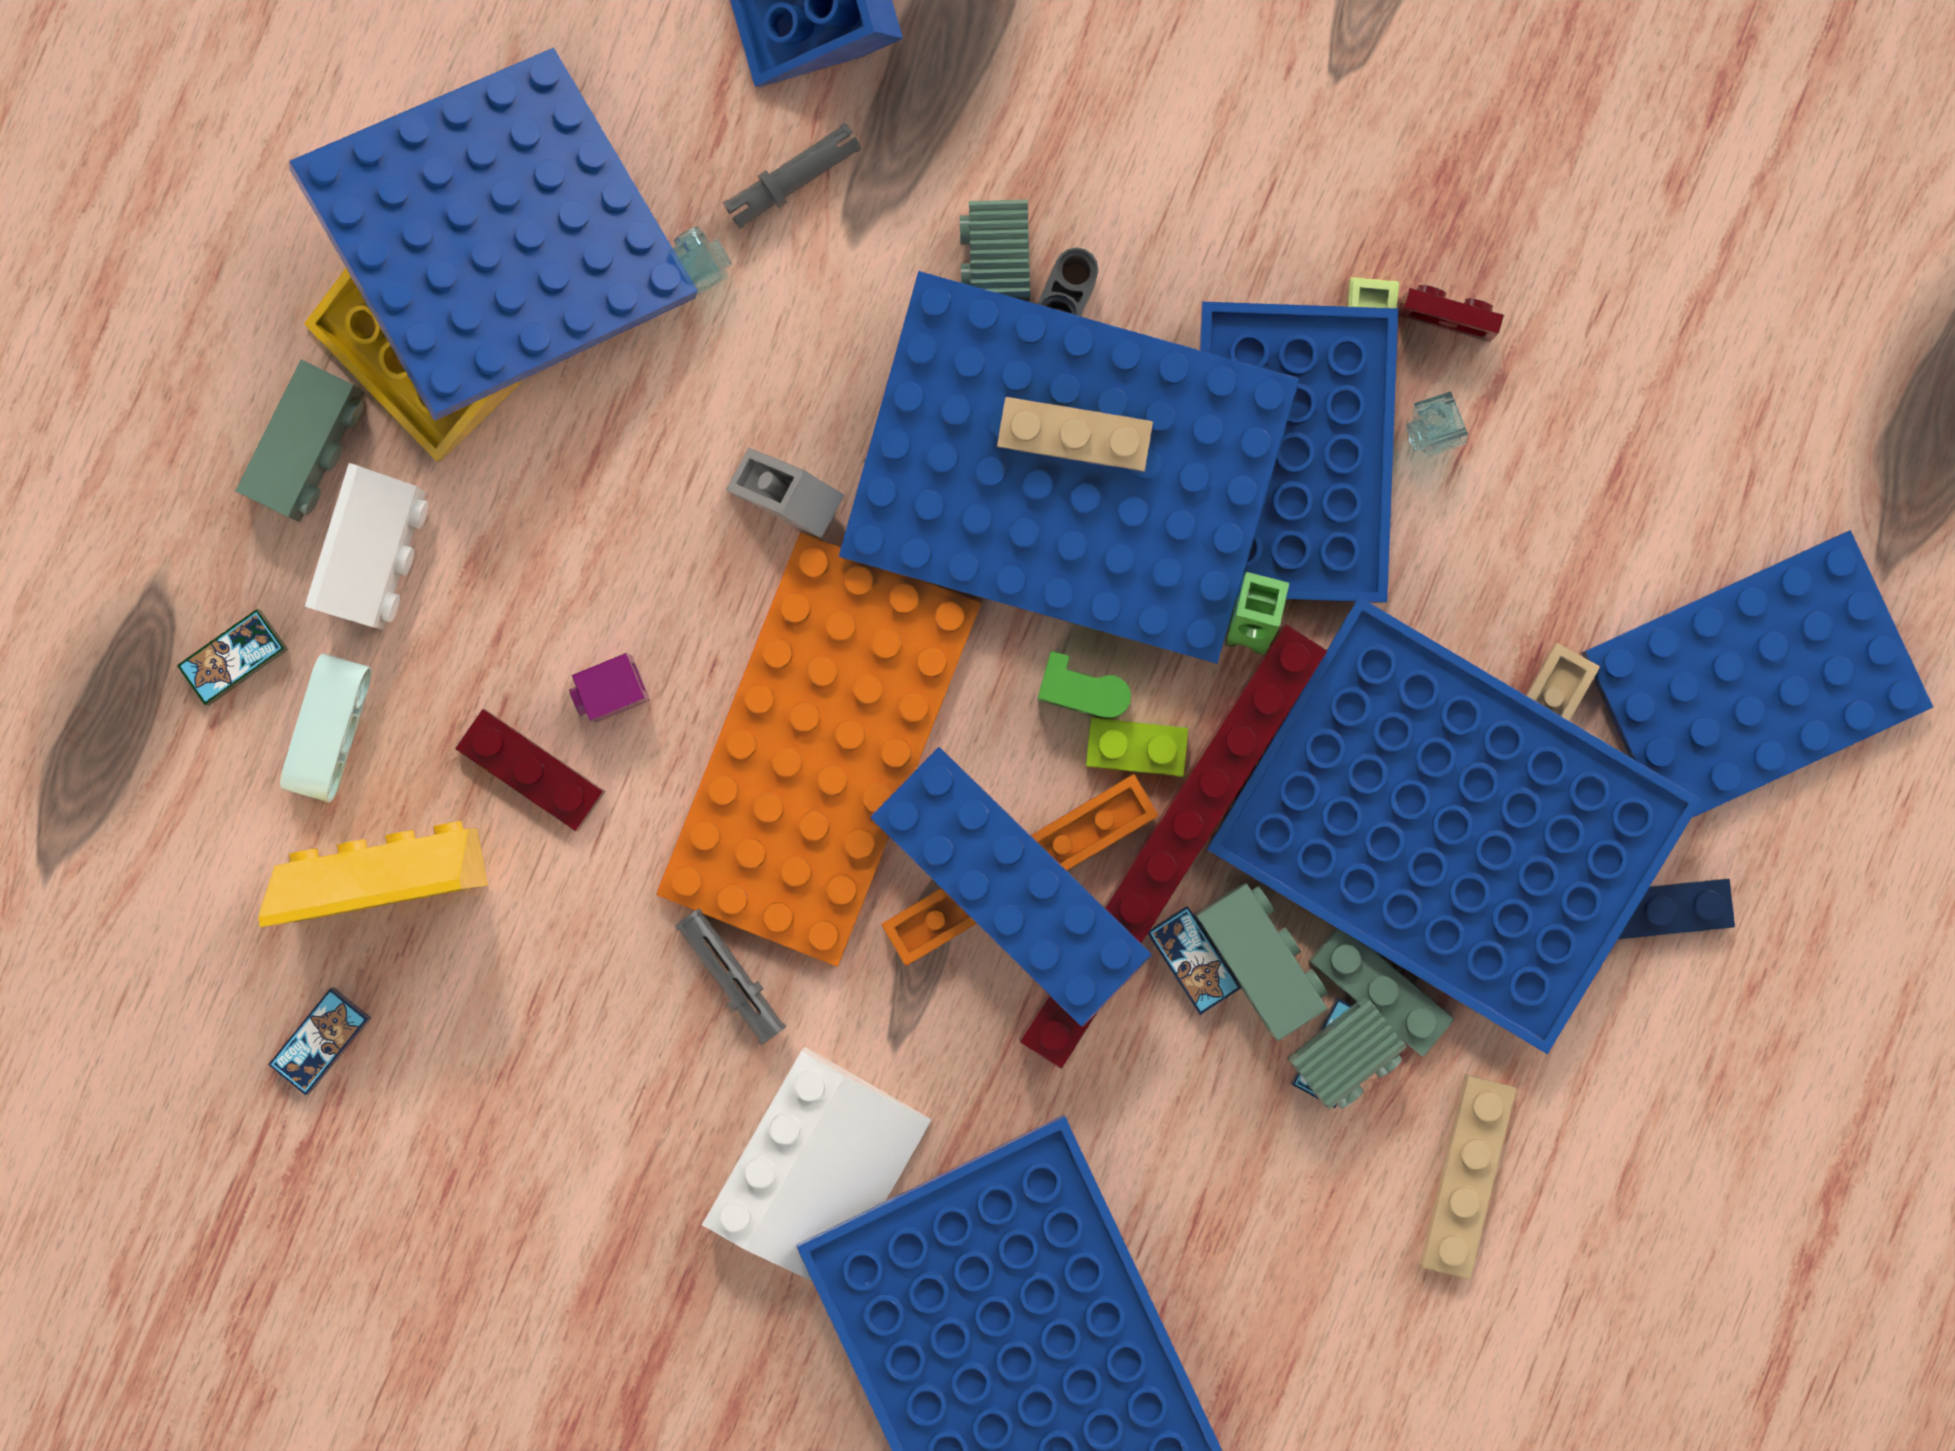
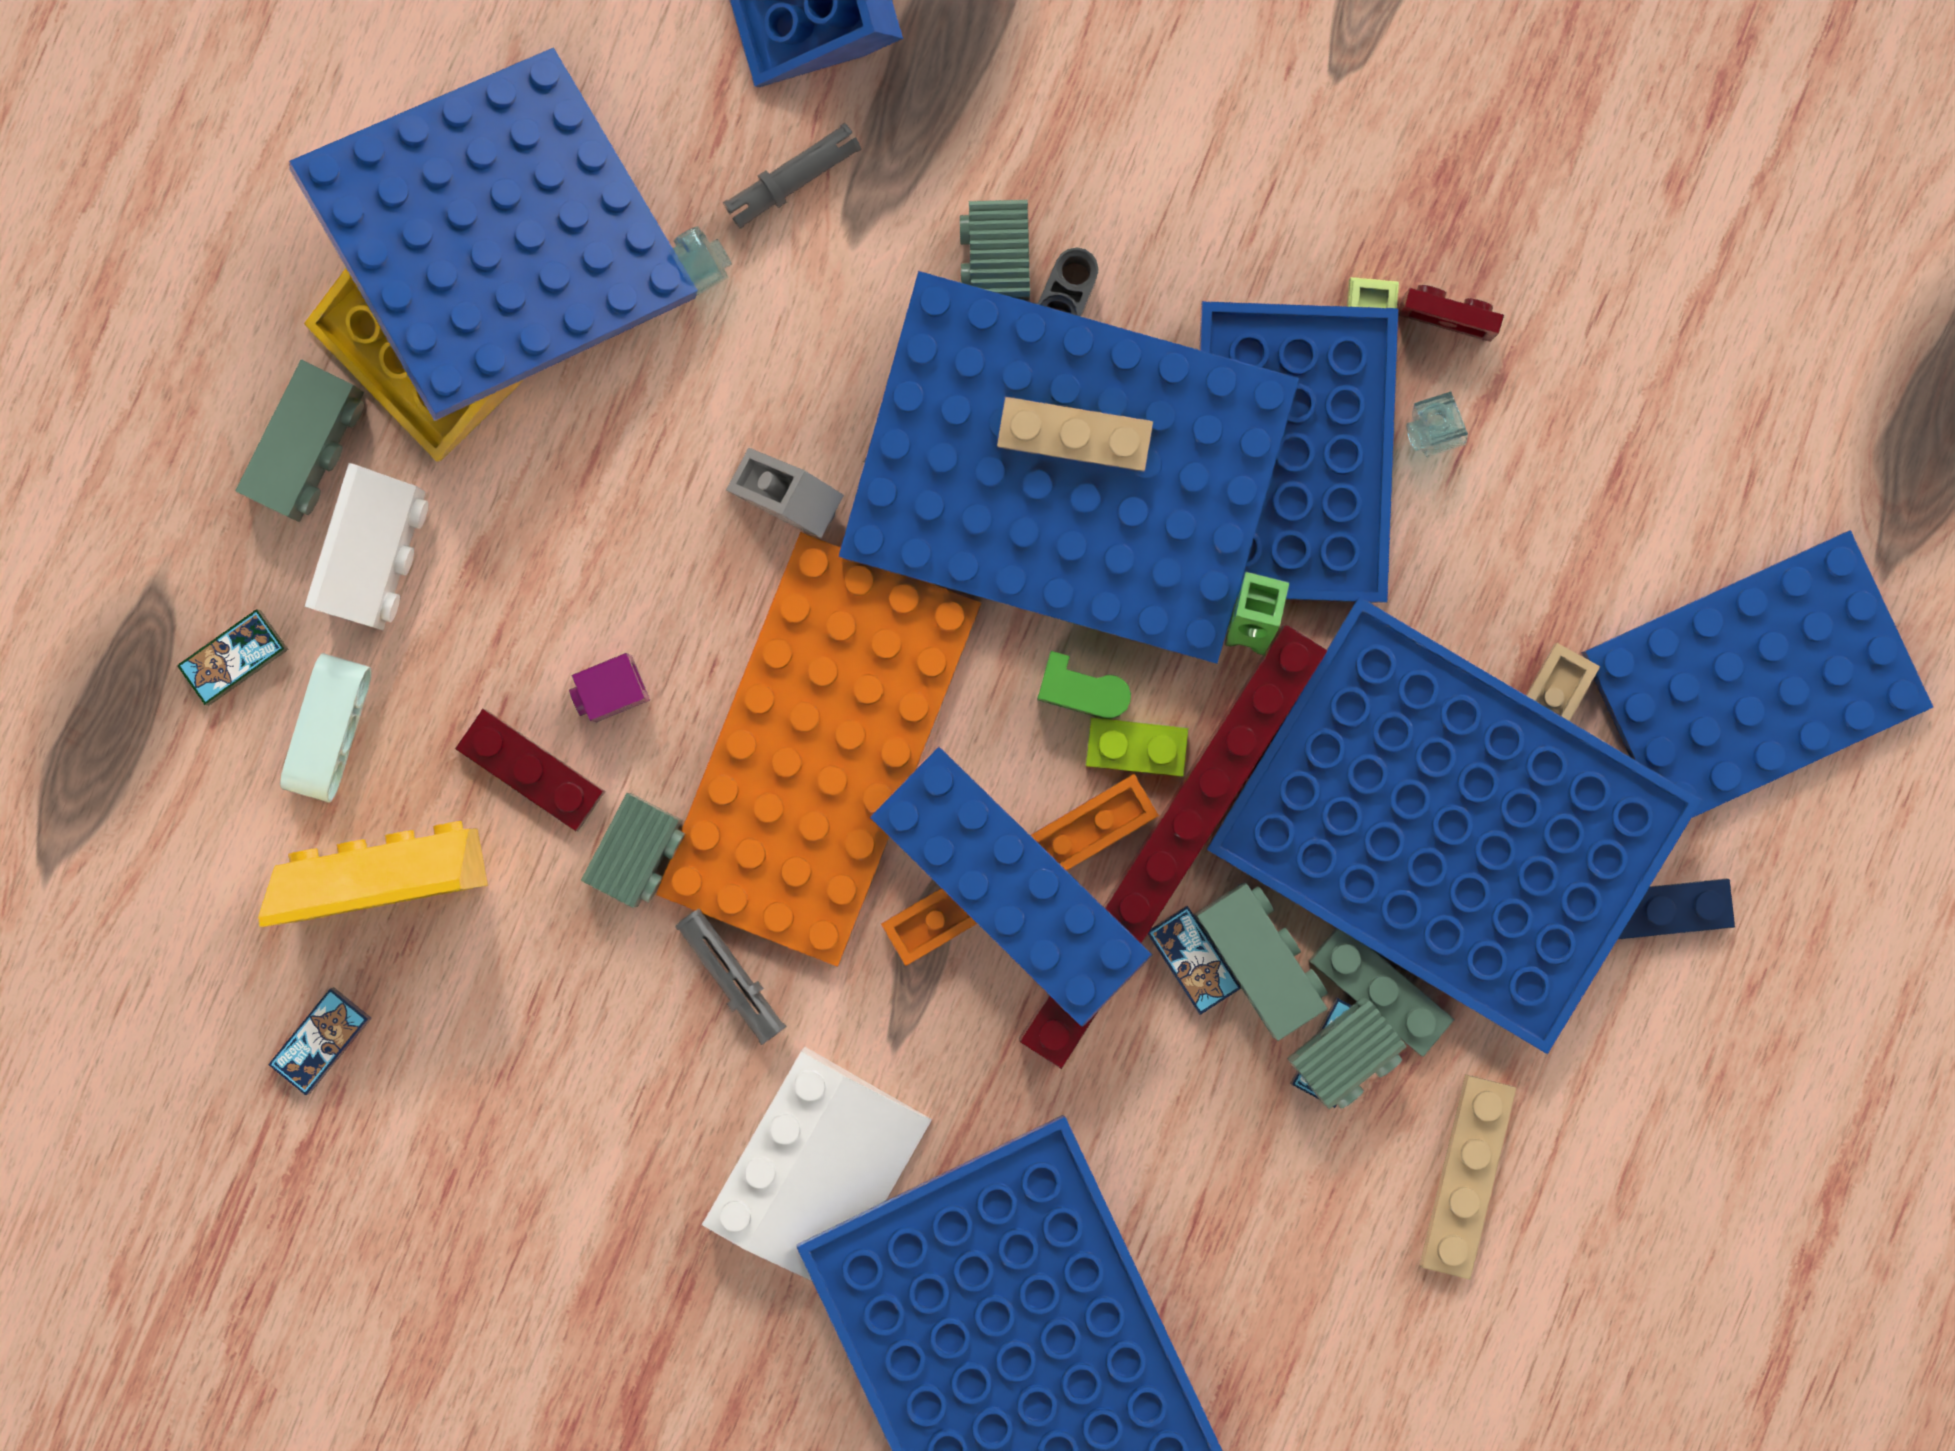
none -> sand green brick [581,793,685,908]

